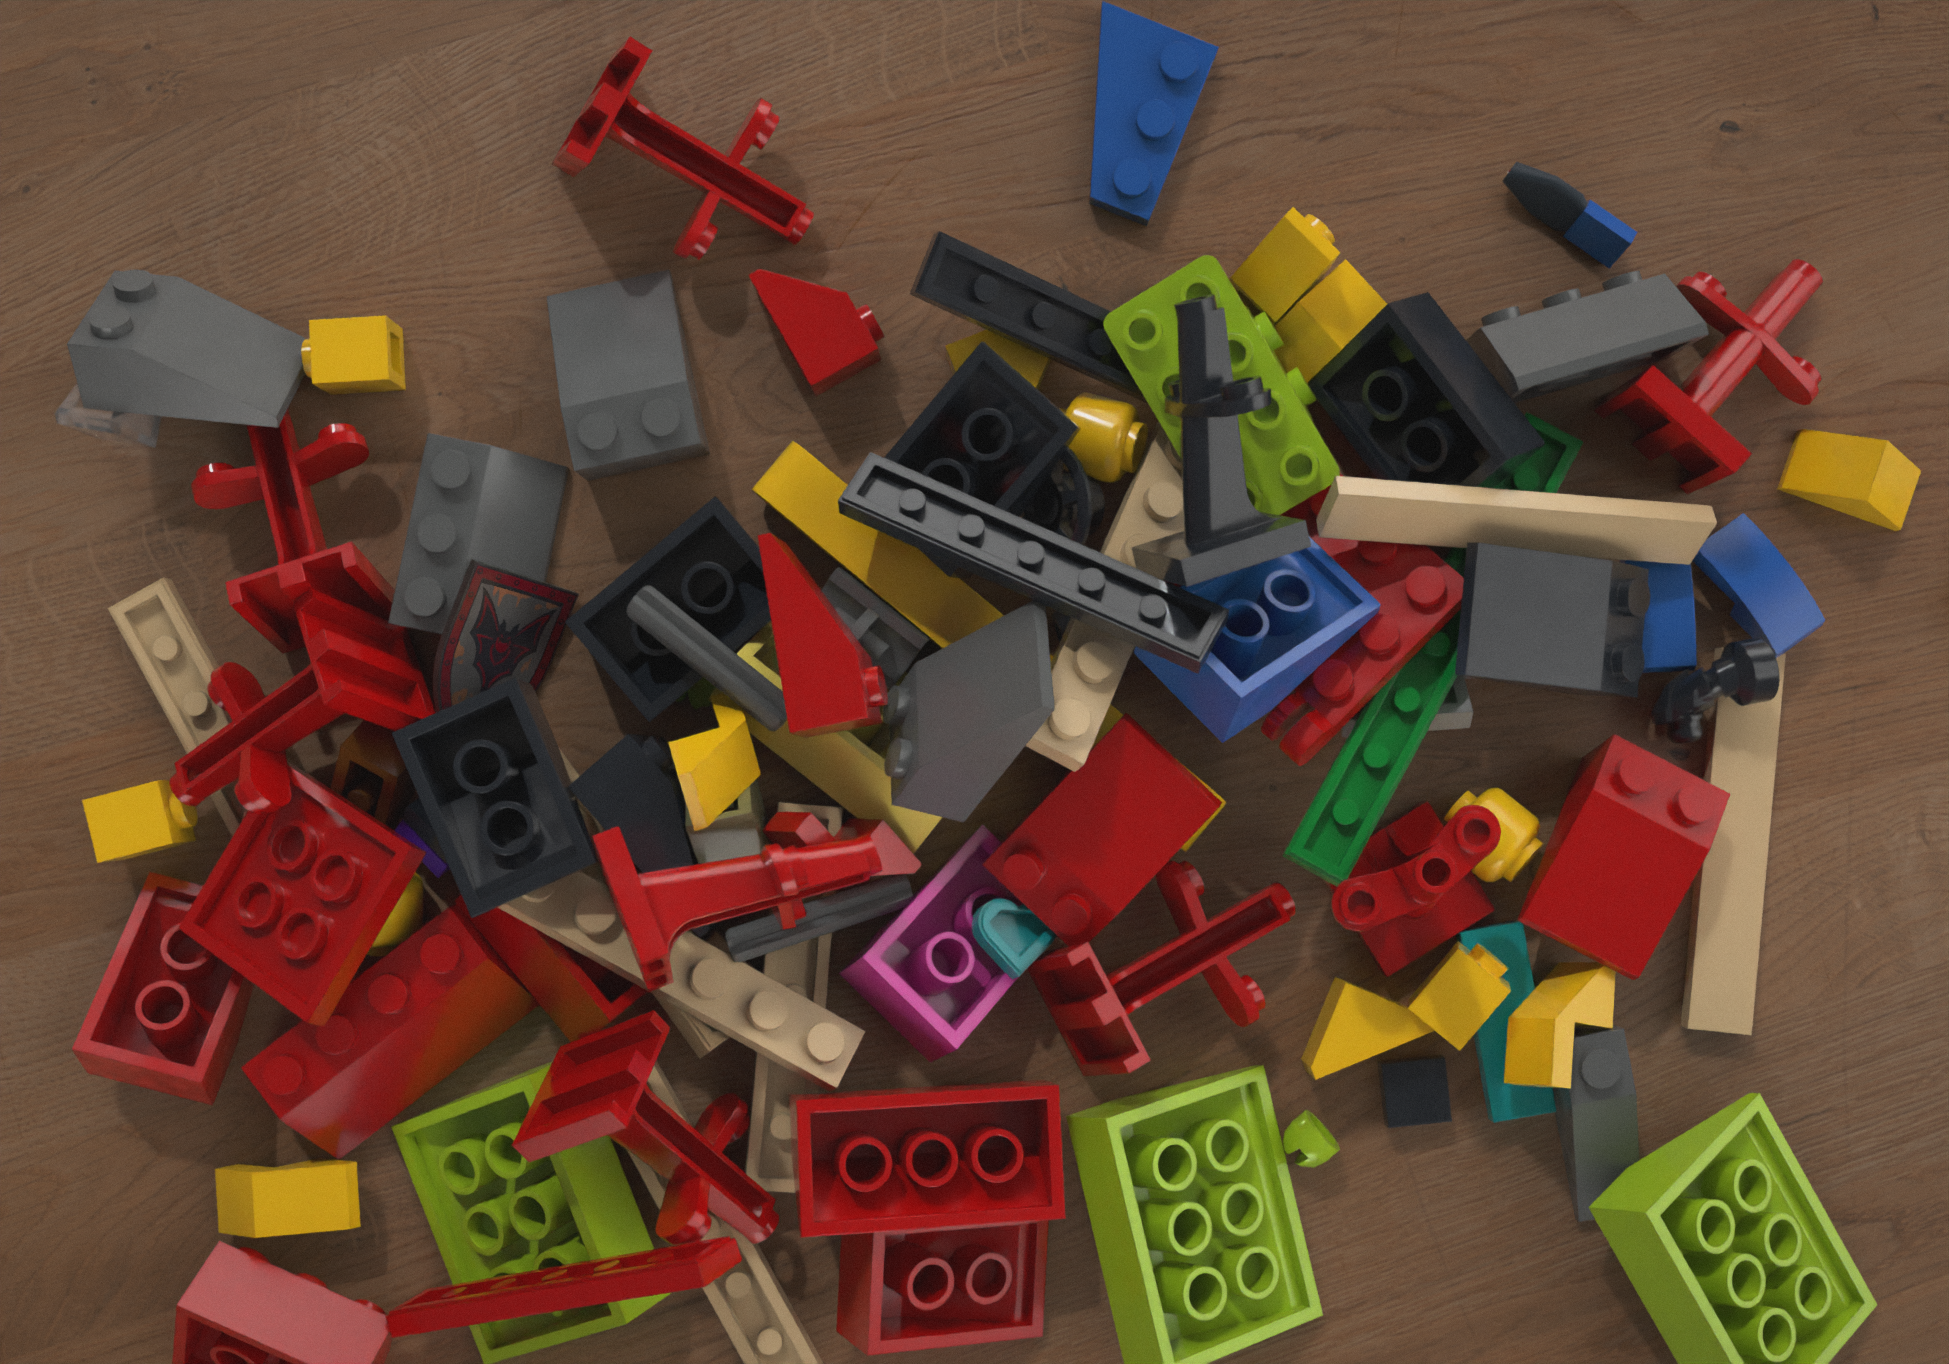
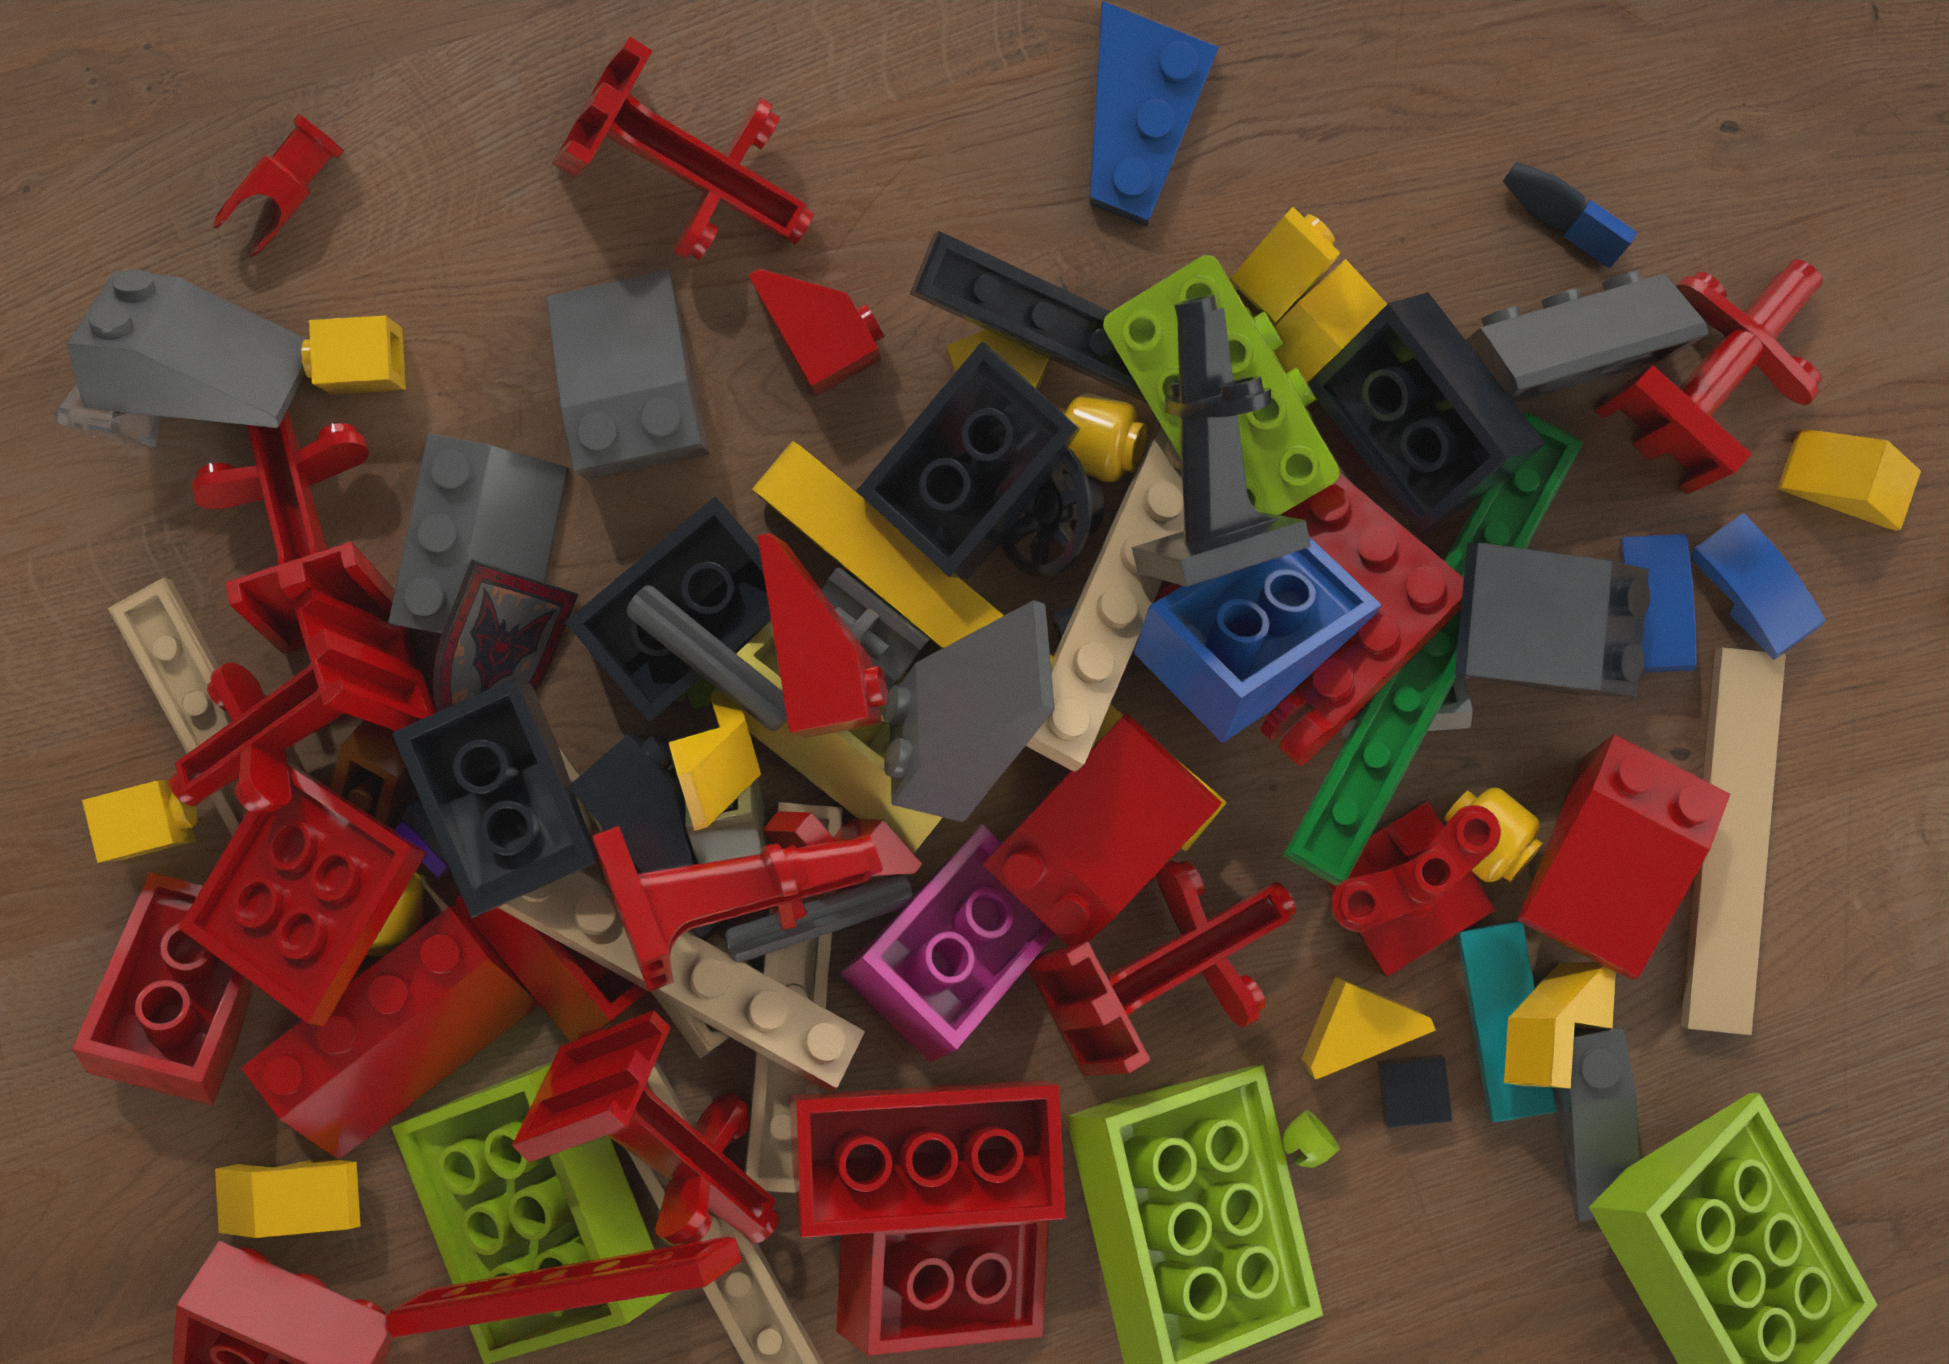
black tile [838,452,1229,674] -> none
teal tile [972,898,1057,980] -> none
tan tile [1316,476,1717,565] -> none
yellow brick [1408,941,1511,1051] -> none
black arm [1651,638,1780,744] -> none
none -> red piece [213,113,344,257]

